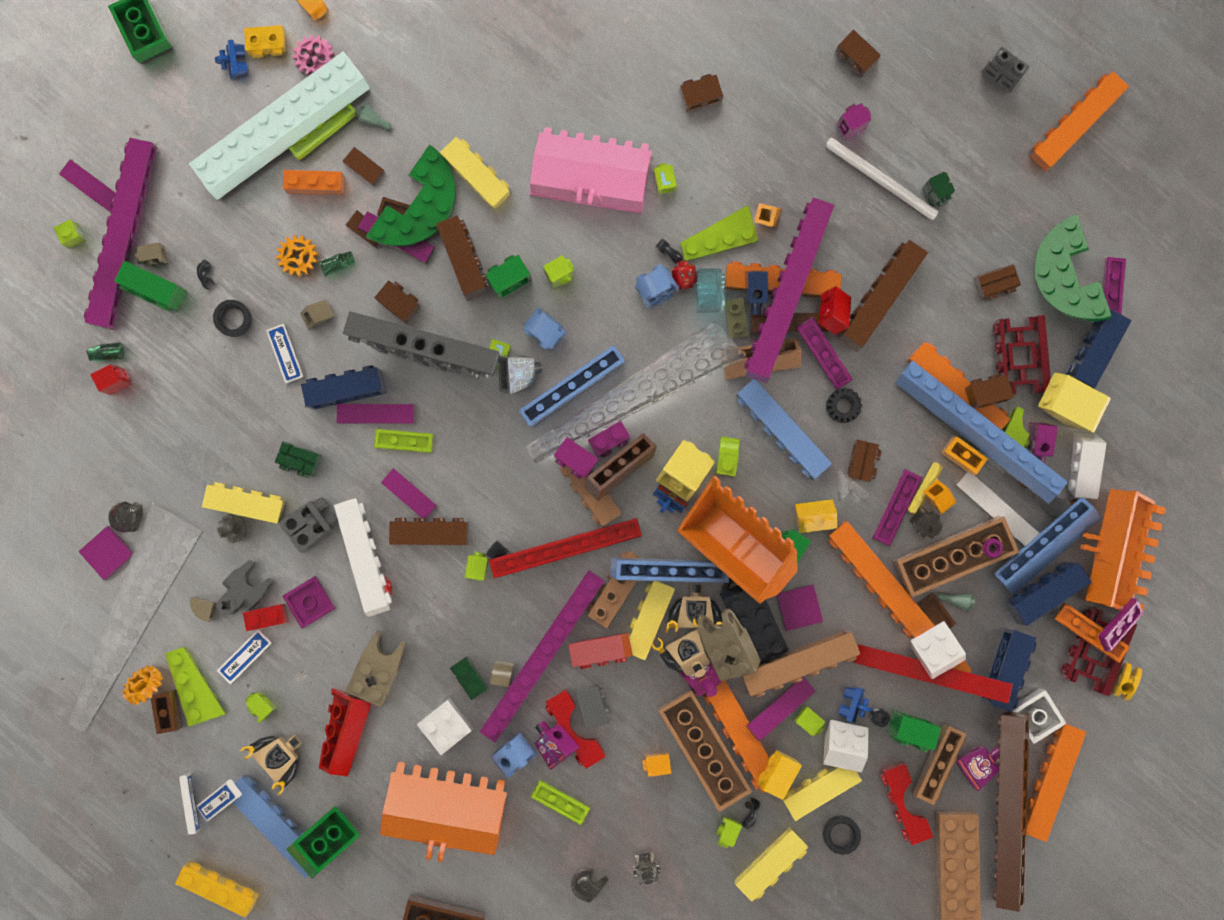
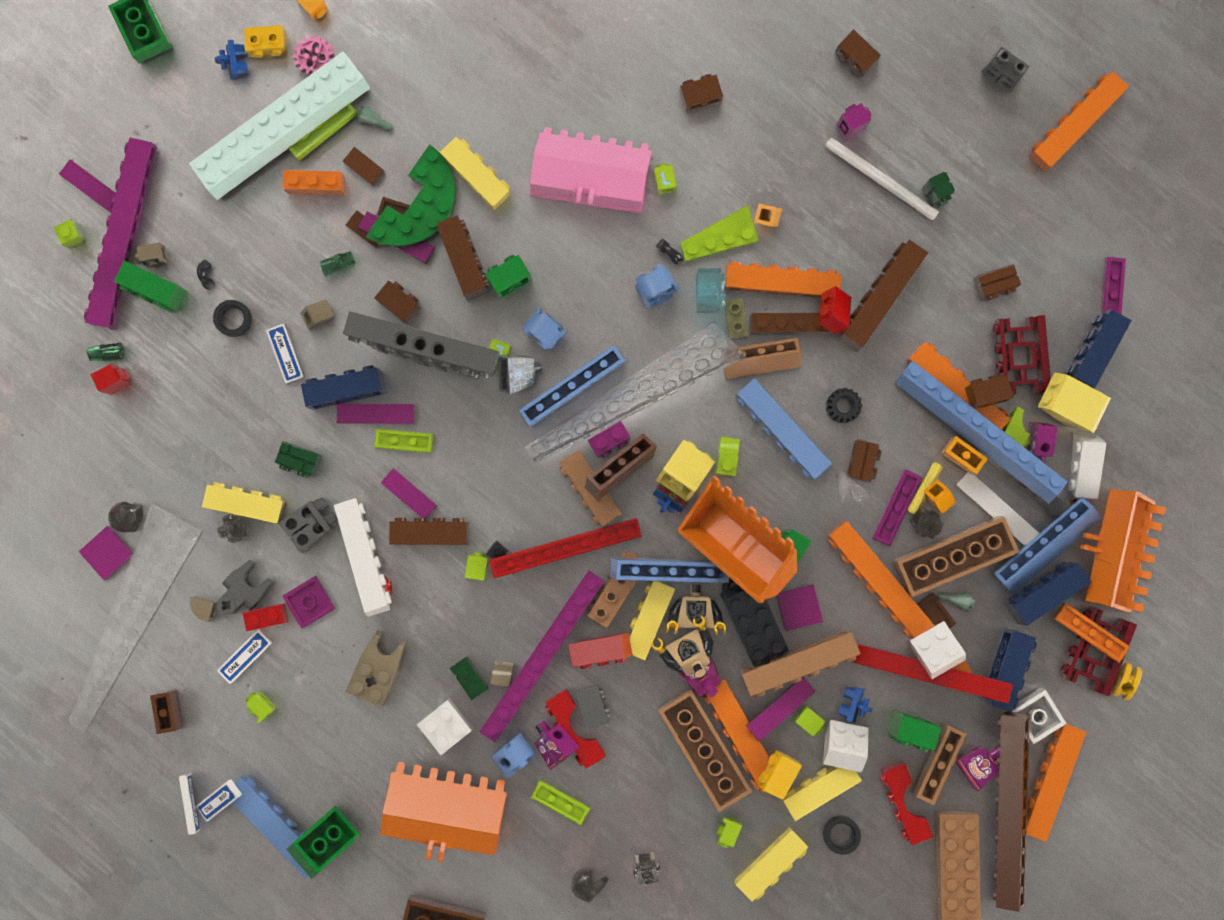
light orange gear [122,665,163,705] -> none
lime wing [165,647,227,727] -> none
yellow brick [175,861,259,917] -> none
torso [239,735,302,796] -> none
light orange gear [276,235,319,277] -> none
red wedge [319,688,371,777] -> none
lime brick [543,254,575,289] -> none
magenta brick [553,437,599,479] -> none
light orange brick [642,752,671,777] -> none
red head [671,261,697,289] -> none
dark tan brick [698,609,761,681] -> none
black arm [741,798,760,829] -> none
magenta brick [744,197,835,383] -> none
dark blue torso [745,271,768,315] -> none
yellow brick [795,499,837,533] -> none
magenta tile [796,317,853,389] -> none
black bush [870,708,890,727] -> none
magenta plate [983,538,1003,558] -> none
green plate [1035,214,1112,321] -> none
magenta tile [1098,598,1144,652] -> none

